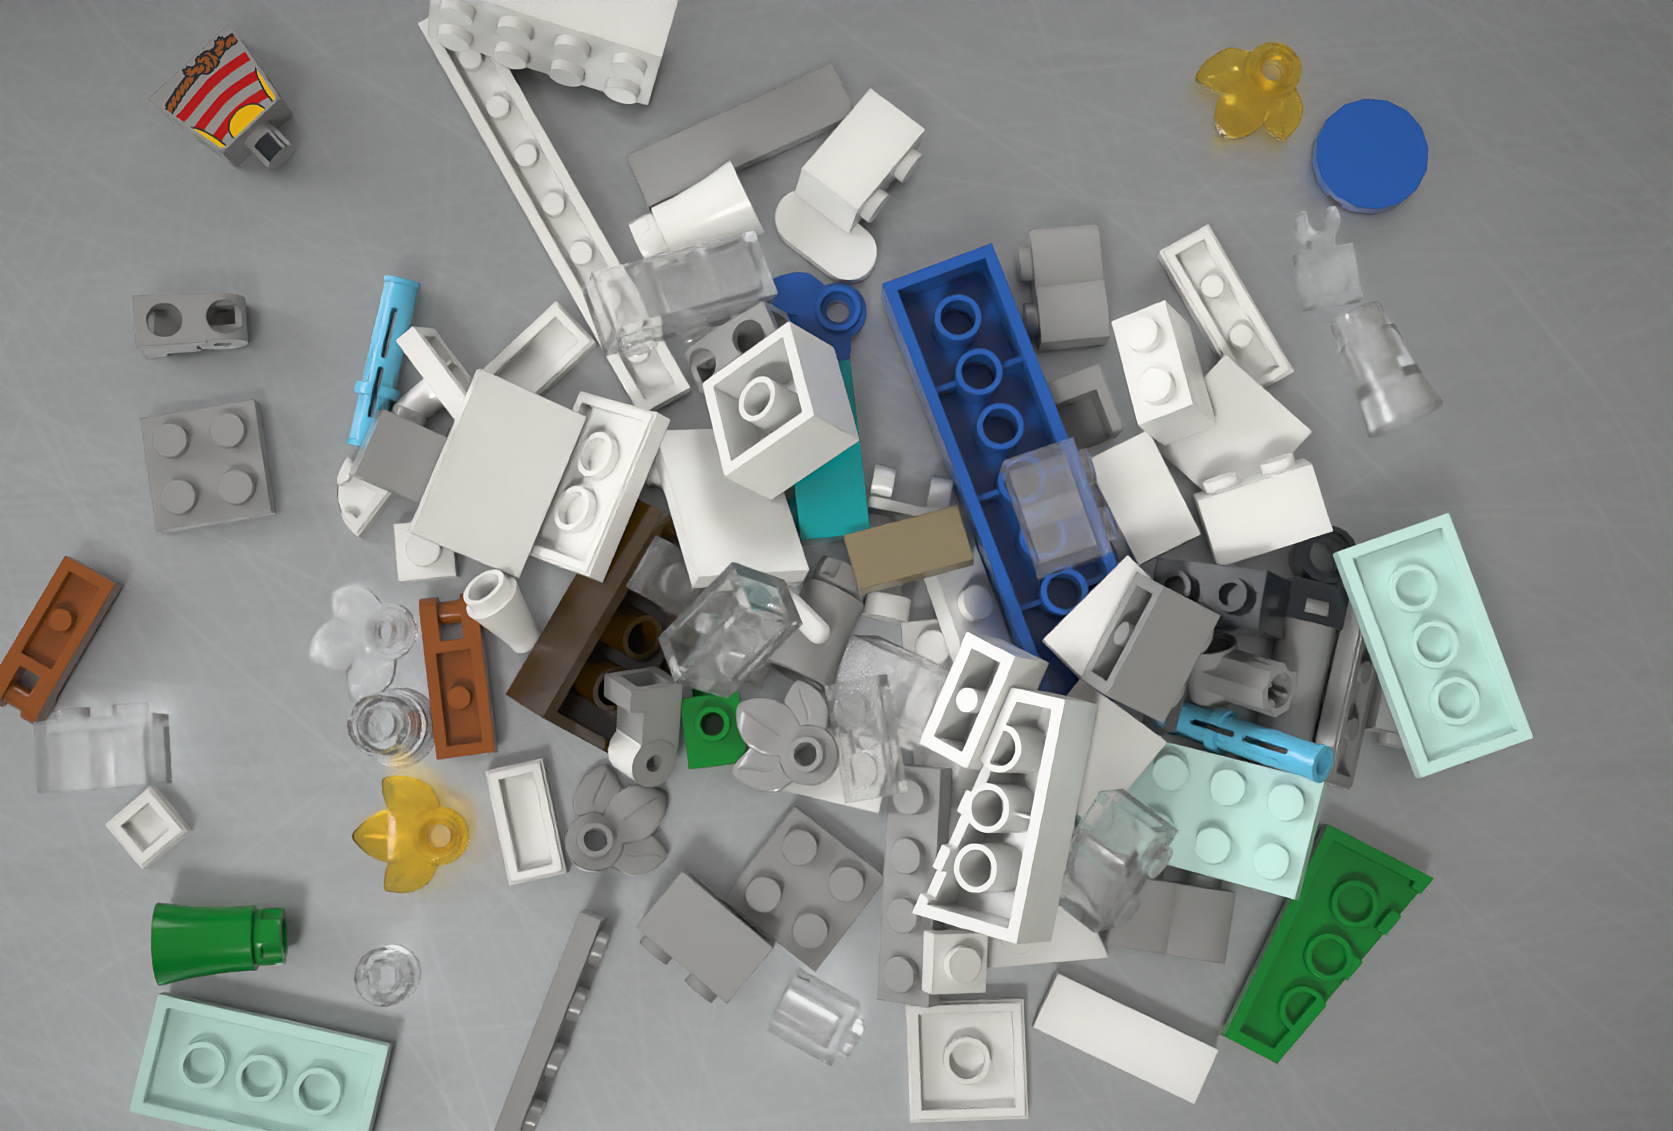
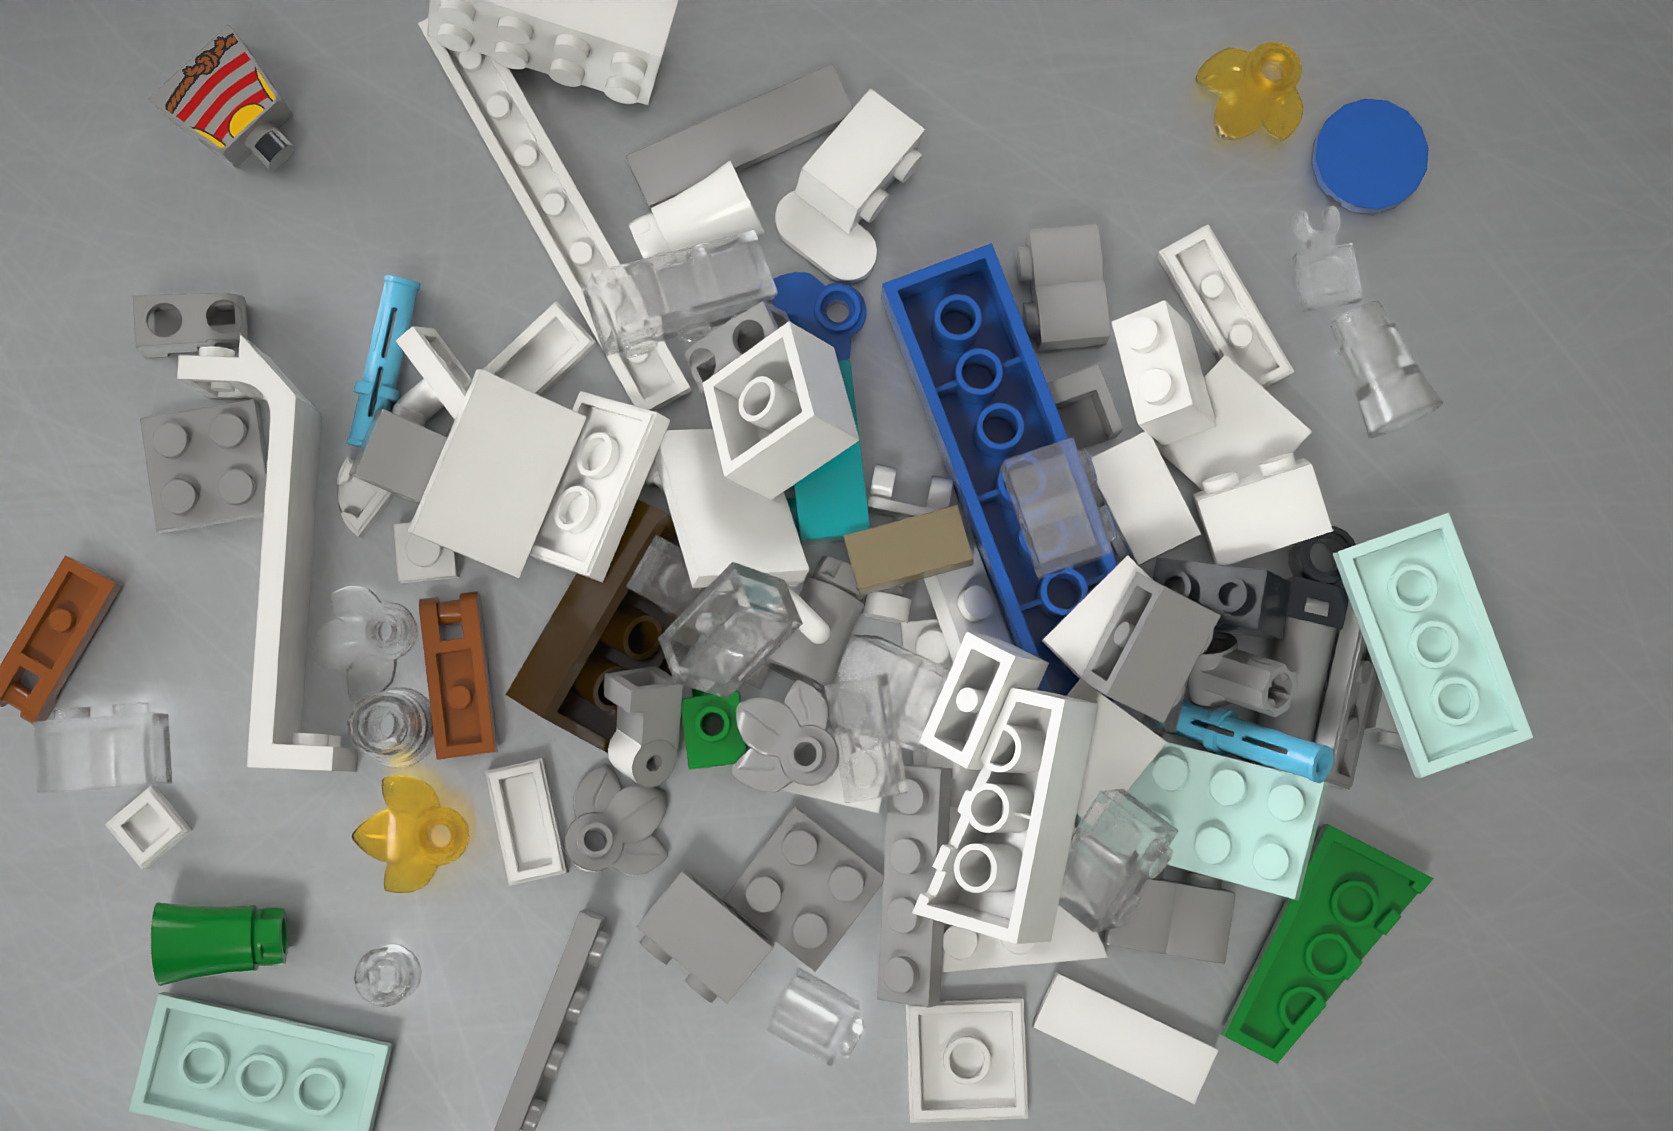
white cone [463,569,542,653] -> none
white plate [922,930,988,995] -> none
none -> white panel [177,334,358,772]

